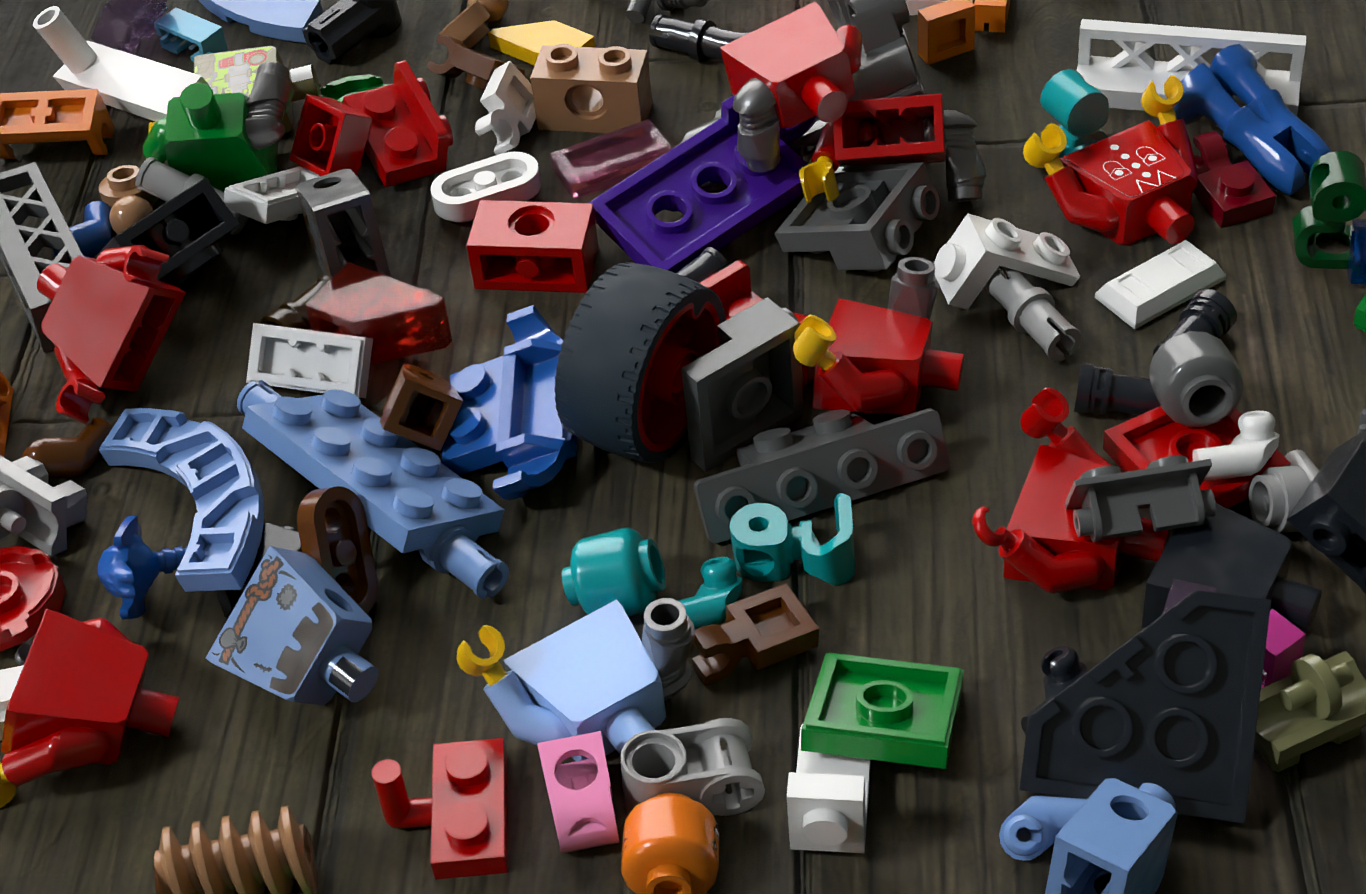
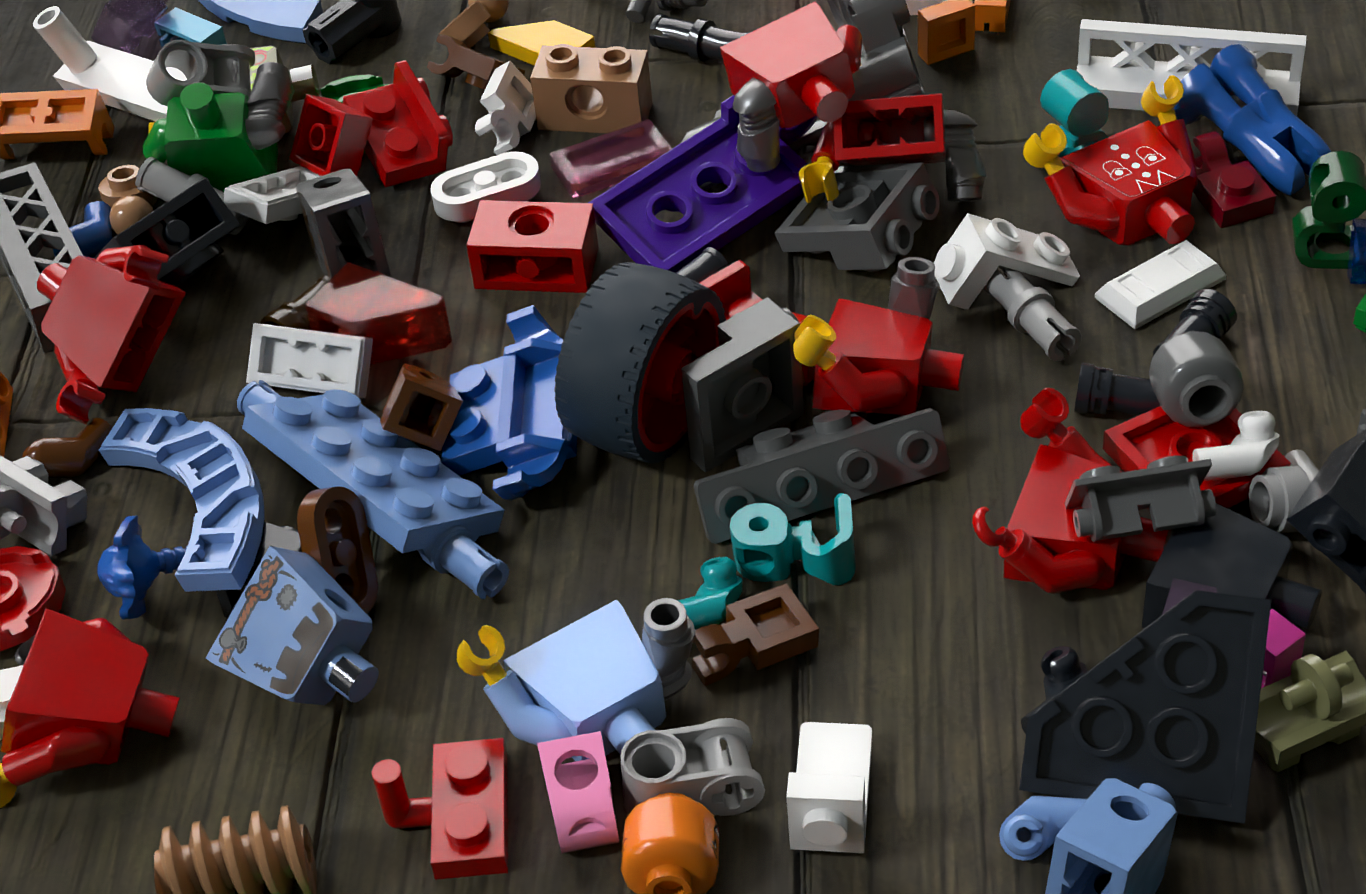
teal head [562,528,666,617] -> none
green tile [801,653,964,769] -> none
none -> light grey piece [146,40,255,106]

